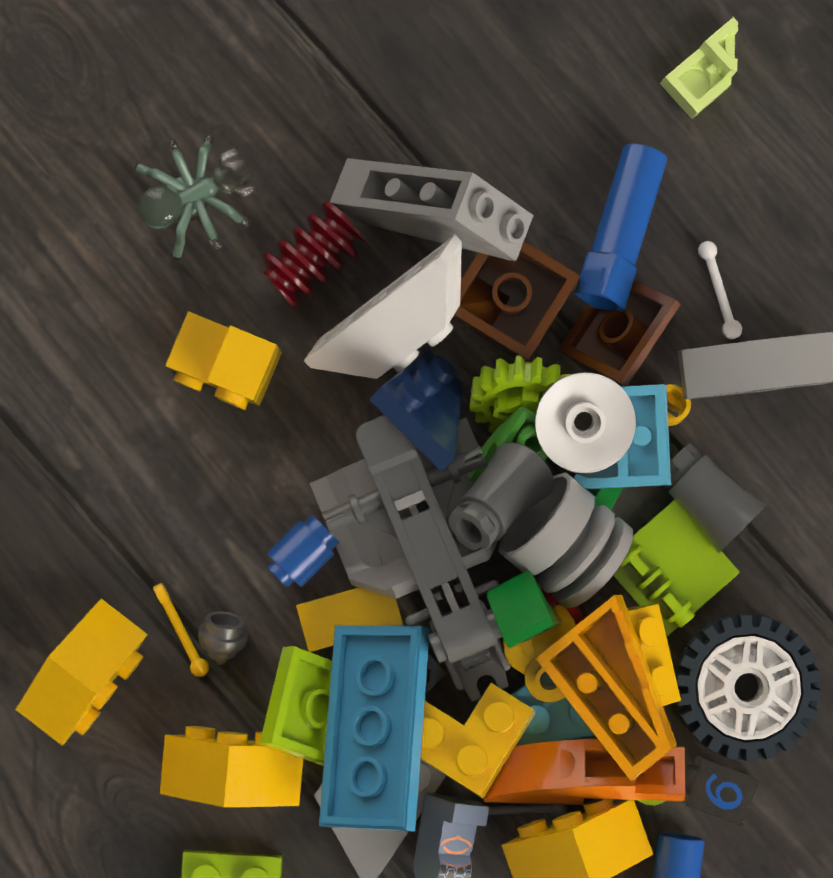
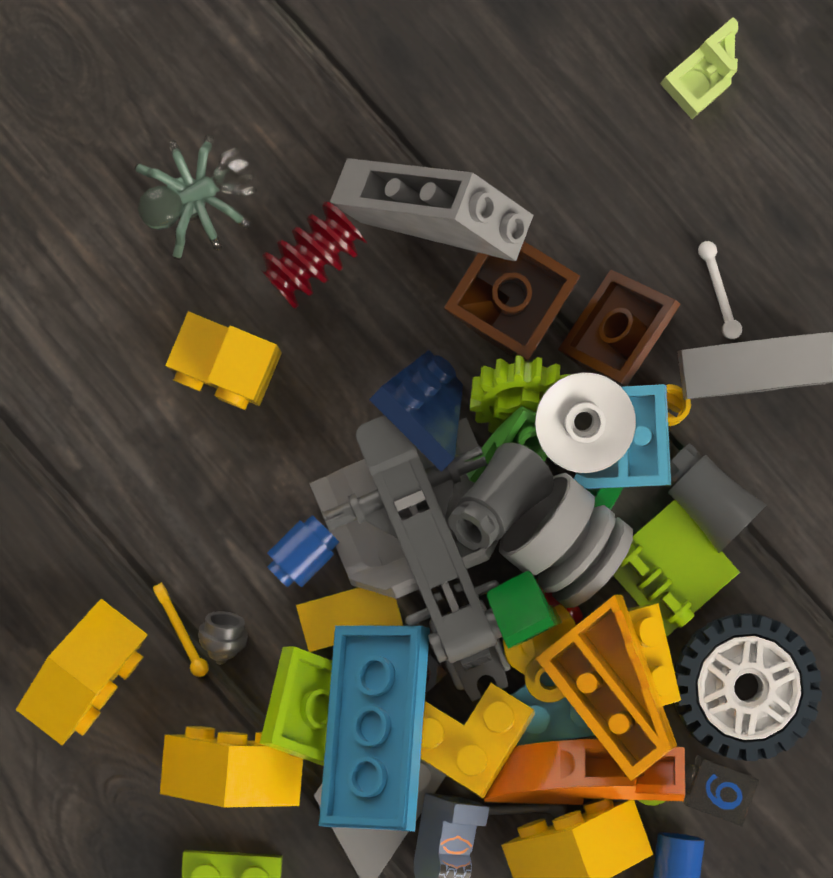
white wedge [304,234,462,379] -> none
blue piece [575,144,668,311] -> none

